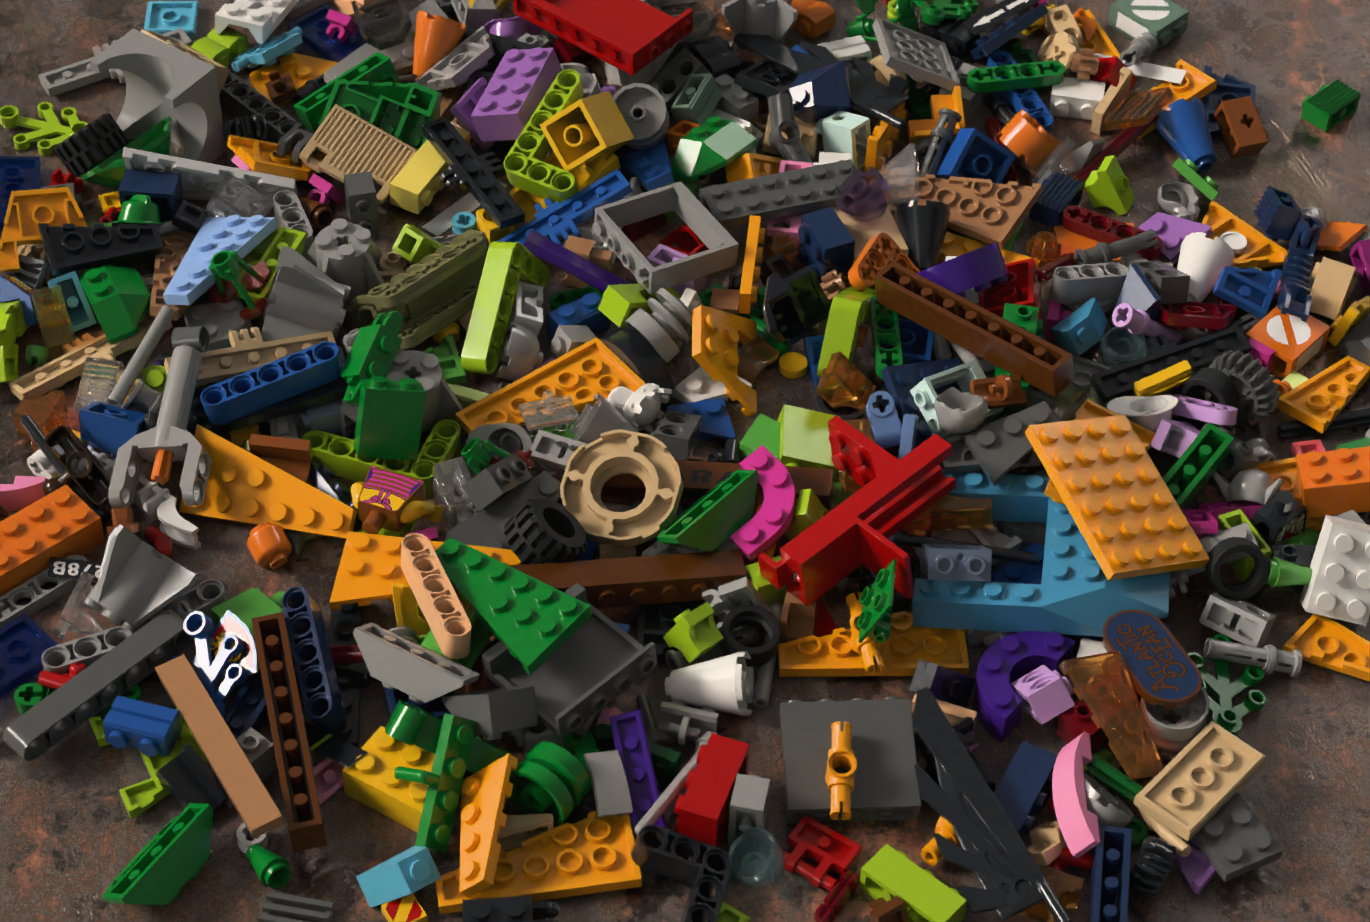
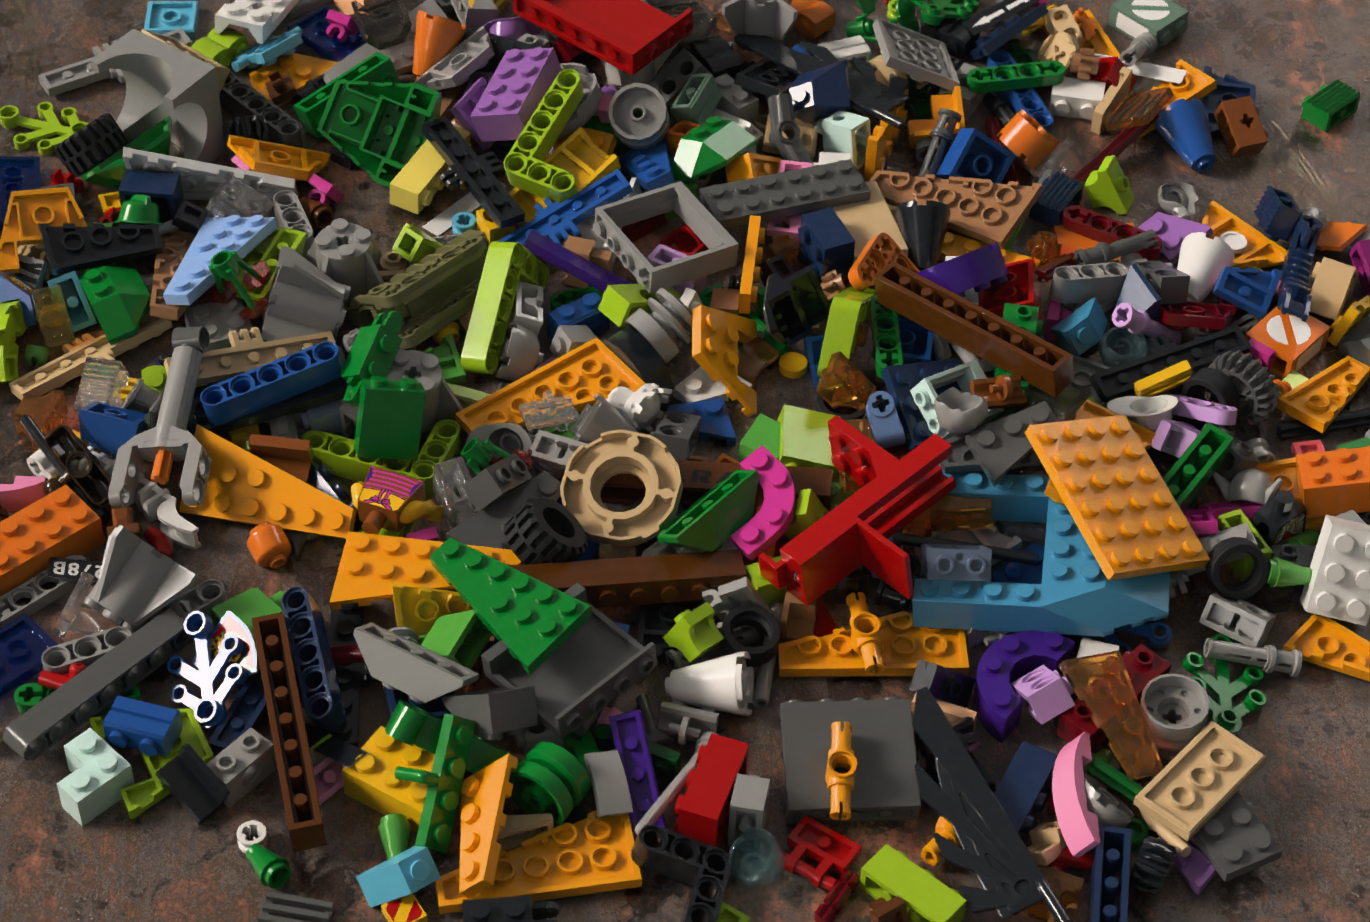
green wedge [102,803,213,905] -> none
light grey piece [107,305,175,407] -> none
medium nougat tile [155,654,285,838] -> none
dark grey piece [277,123,318,164] -> none
tan window [298,104,418,205] -> none
dark grey brick [344,171,379,235] -> none
light nougat beam [401,533,471,659] -> none
yellow slope [539,91,635,172] -> none
black arm [707,439,740,463] -> none
cylinder [835,167,891,223] -> none
green hinge [857,559,897,643] -> none
clear slope [878,143,919,205] -> none
medium blue tile [898,414,919,460] -> none
light grey slope [1072,138,1106,170] -> none
tile [1103,610,1202,709] -> none
bright green wing [1172,158,1221,201] -> none
none -> light aqua brick [57,728,135,827]
none -> bright green cone [377,813,411,860]

